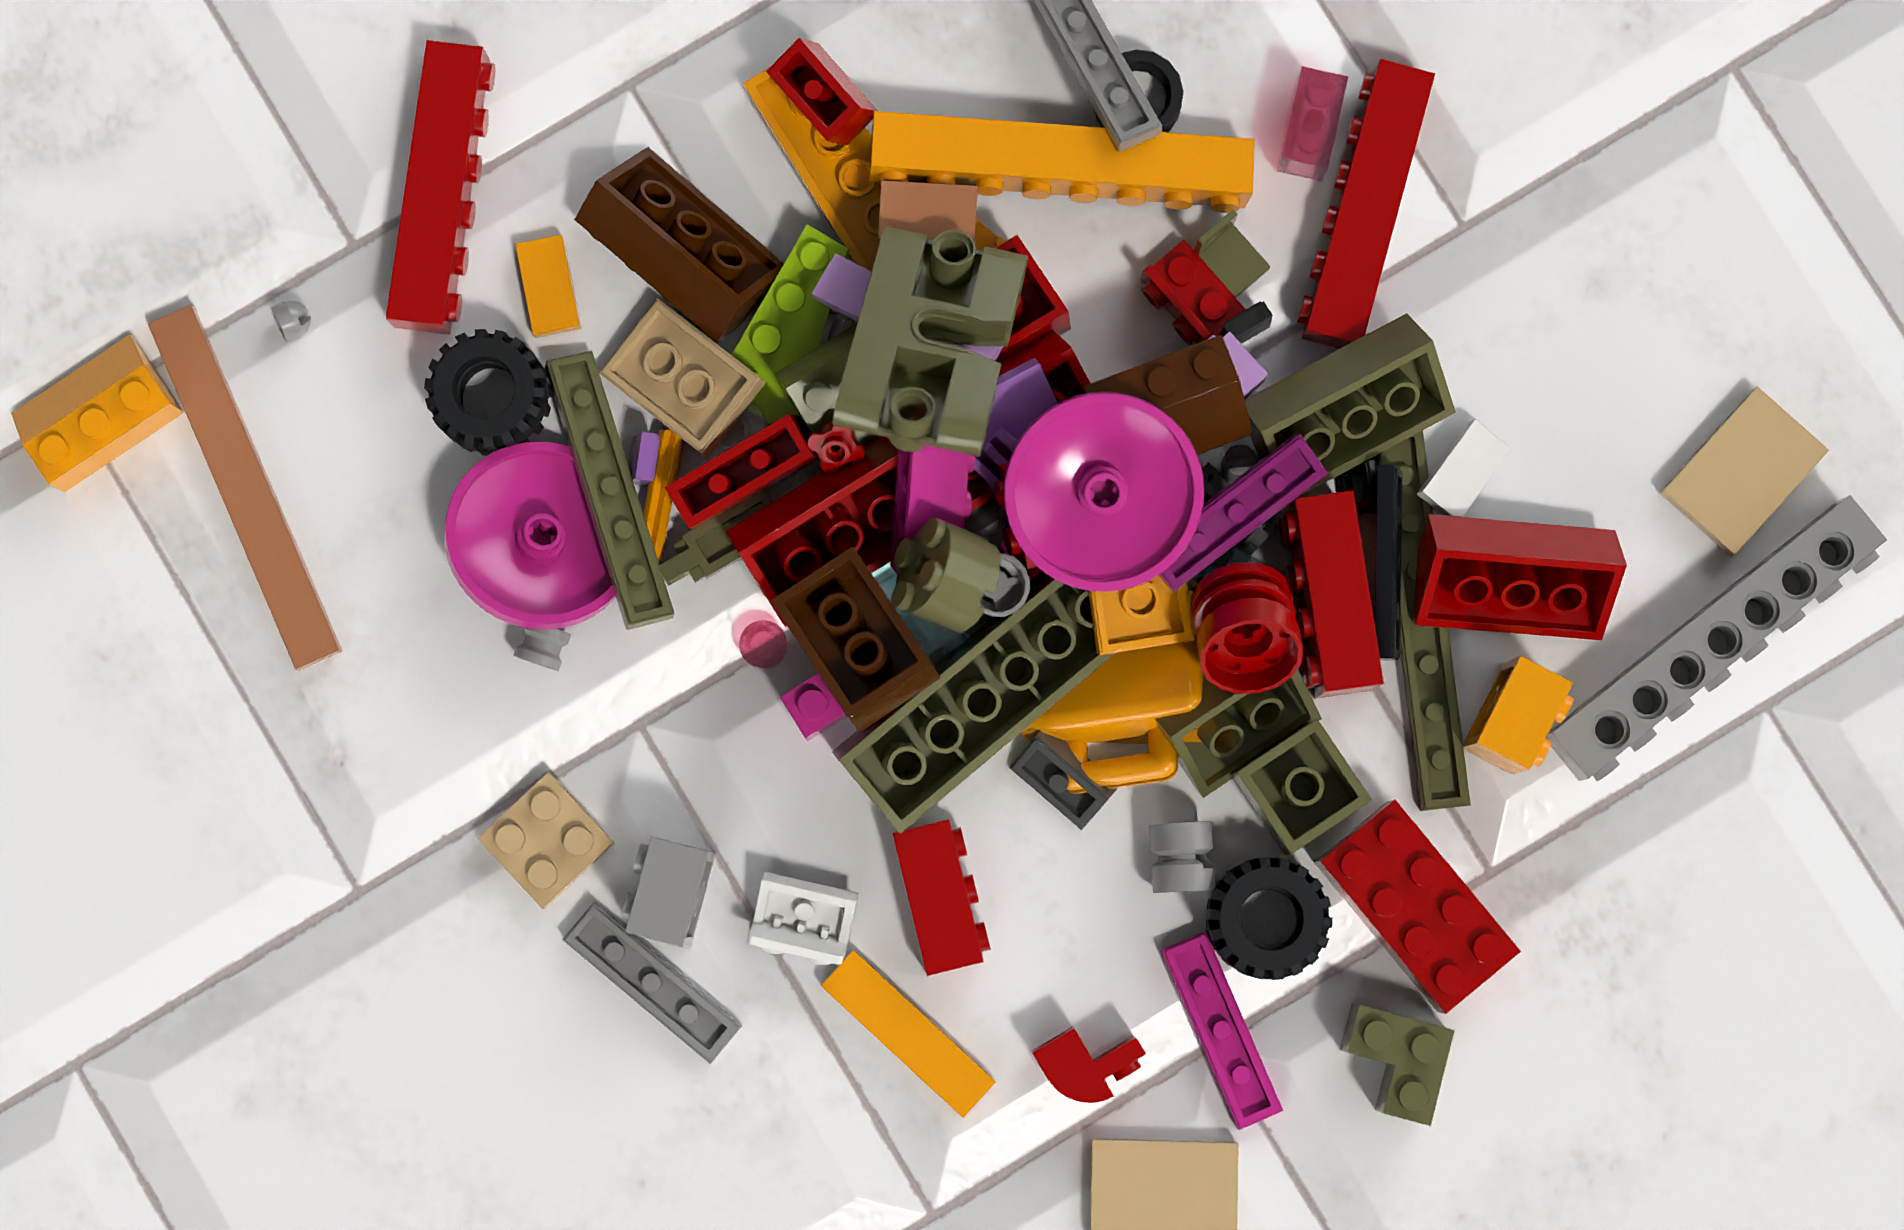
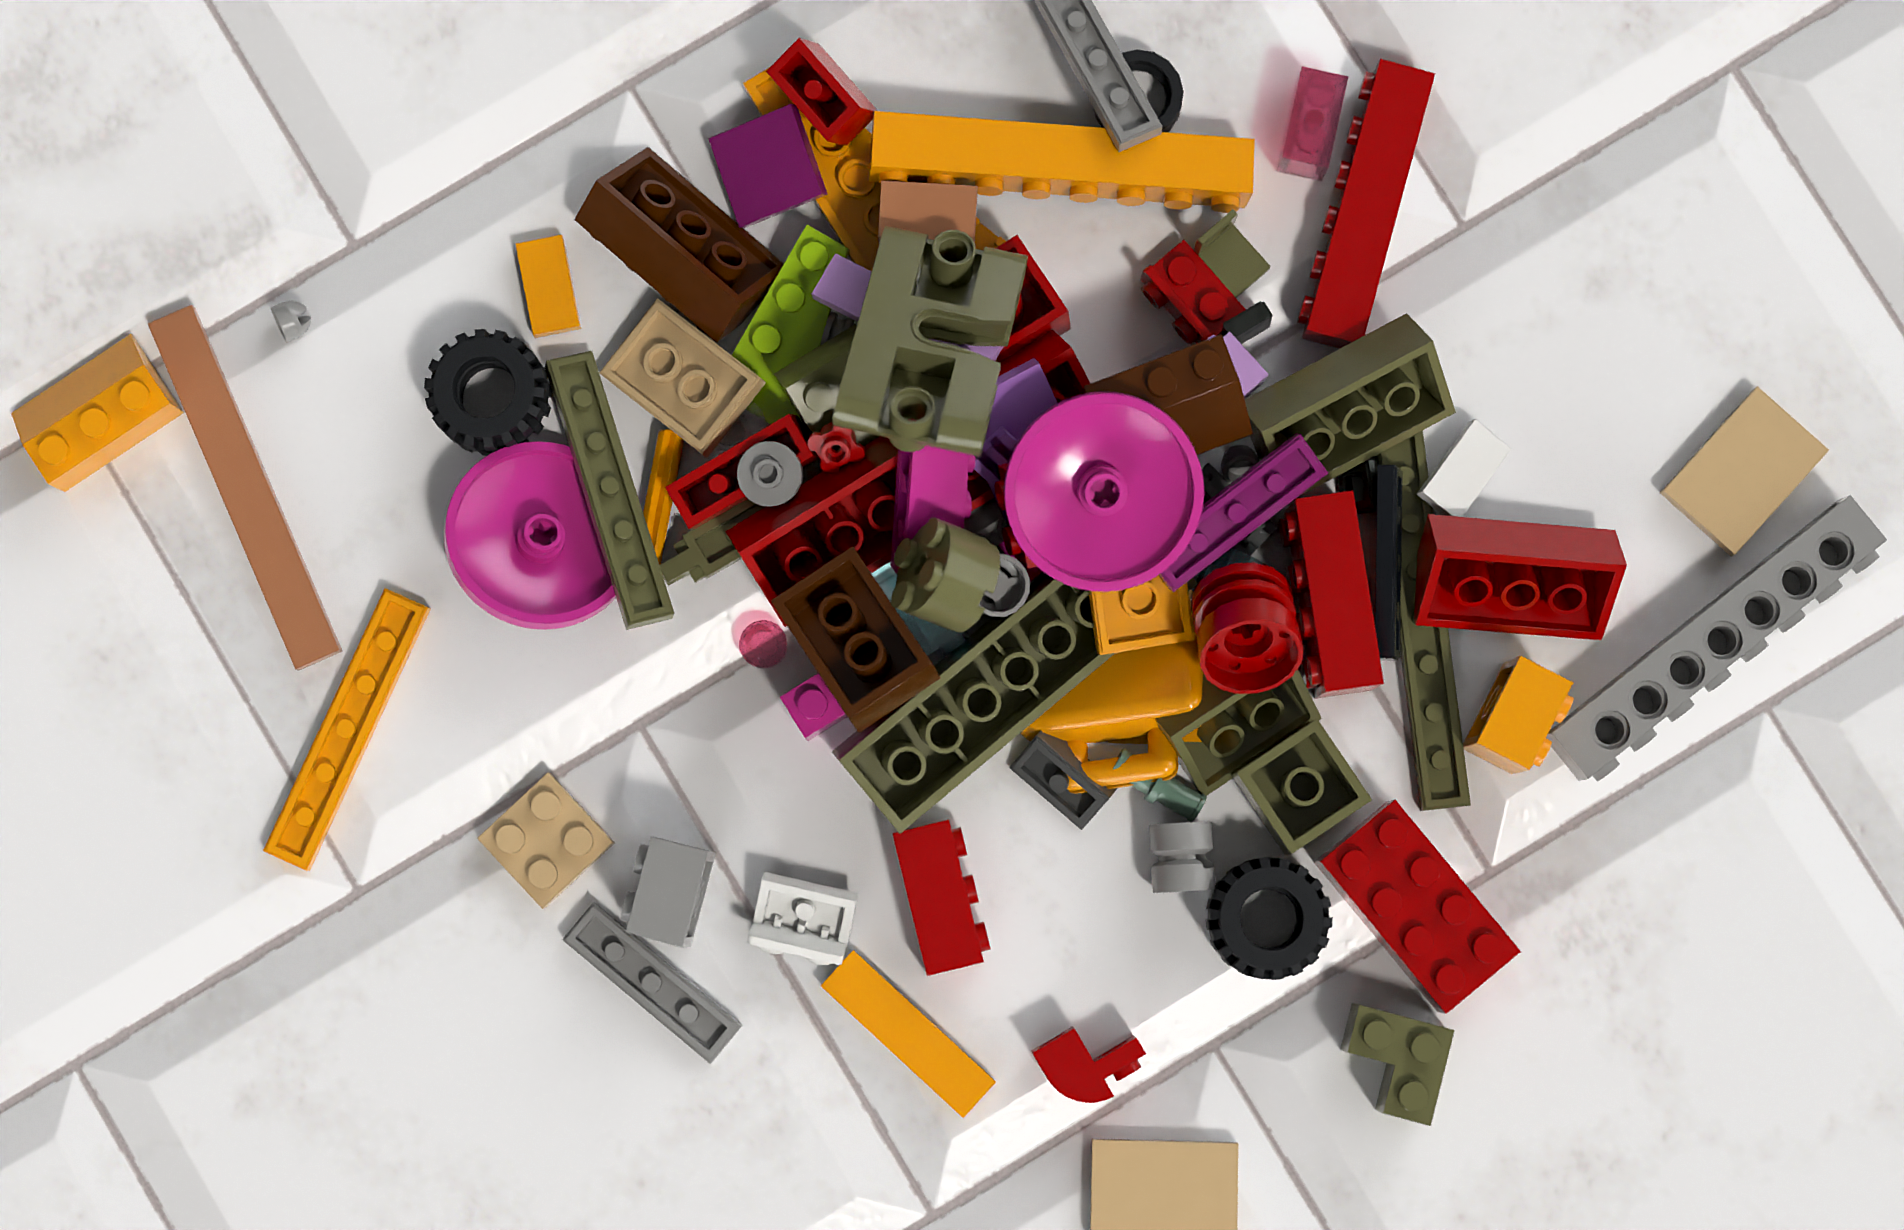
red brick [386,40,495,335] -> none
light grey wheel [513,627,571,671] -> none
medium lavender tile [629,431,660,486] -> none
dark pink tile [1161,931,1283,1130] -> none
none -> light orange tile [263,588,431,871]
none -> magenta tile [708,104,828,228]
none -> light grey piece [737,441,803,506]
none -> sand green pin [1113,748,1207,822]

